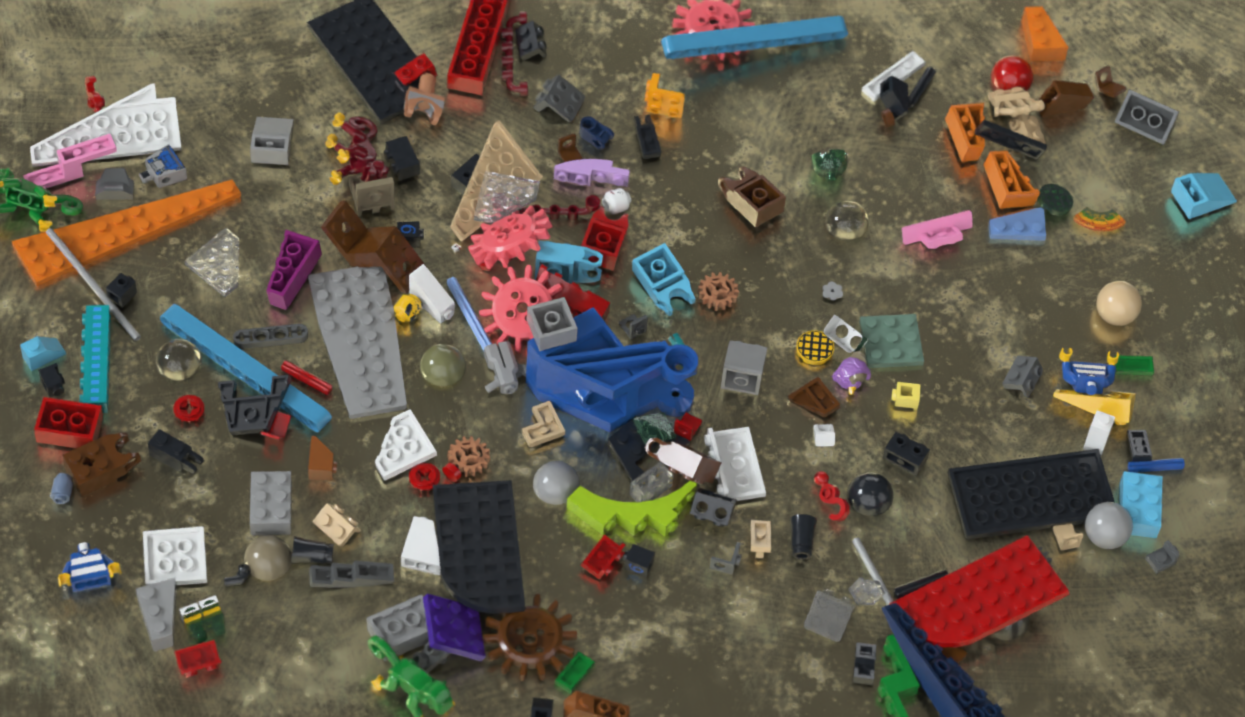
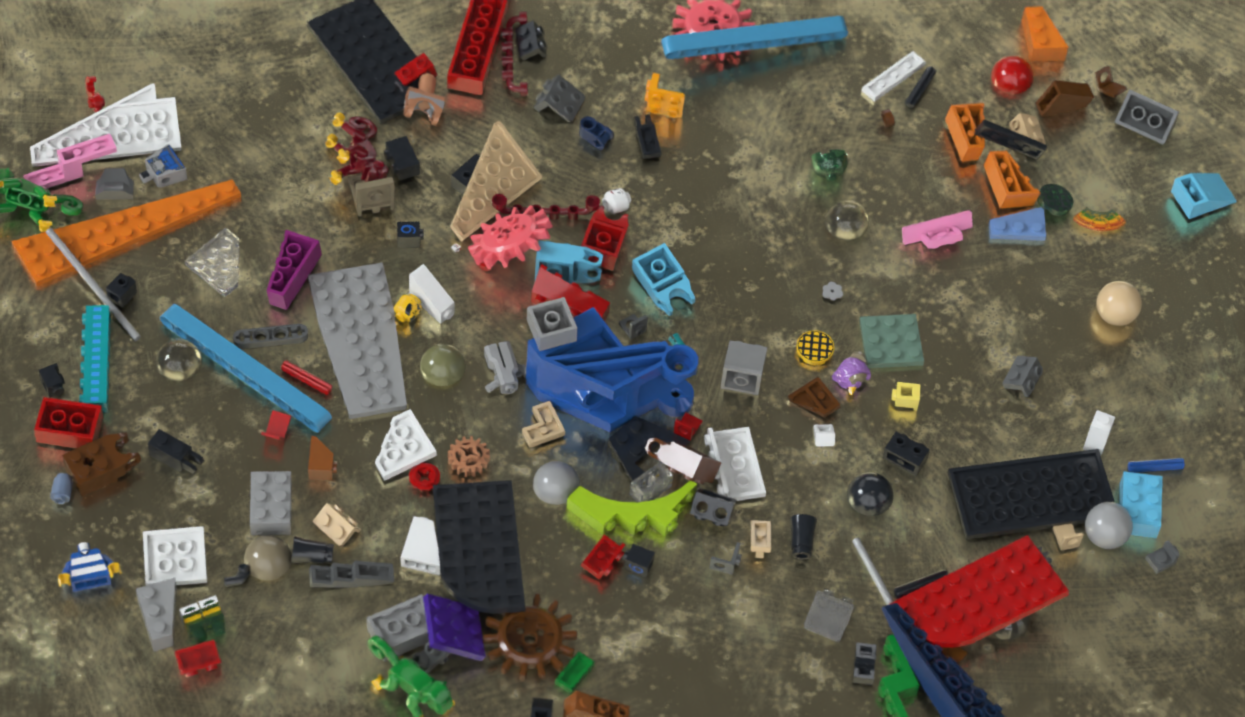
medium azure slope [20,336,66,371] -> none
red gear [173,395,205,423] -> none
black wing [218,375,292,435] -> none
light grey slope [250,117,294,165] -> none
reddish brown bracket [321,200,427,294] -> none
red tile [442,463,462,482] -> none
light blue axle [447,277,492,351] -> none
clear plate [474,171,540,224] -> none
coral gear [479,265,562,353] -> none
lavender slope [554,159,630,187] -> none
reddish brown bracket [558,133,583,162] -> none
clear green piece [633,412,676,444] -> none
nougat gear [698,272,739,311] -> none
reddish brown brick [718,166,786,227] -> none
red piece [814,471,850,522] -> none
white piece [824,315,868,353] -> none
clear brick [849,577,885,605] -> none
black slope [880,76,909,121] -> none
tan plate [988,87,1045,117] -> none
yellow wedge [1053,389,1136,425] -> none
blue torso [1059,348,1119,395] -> none
green tile [1114,355,1154,376] -> none
black plate [1126,430,1152,462] -> none

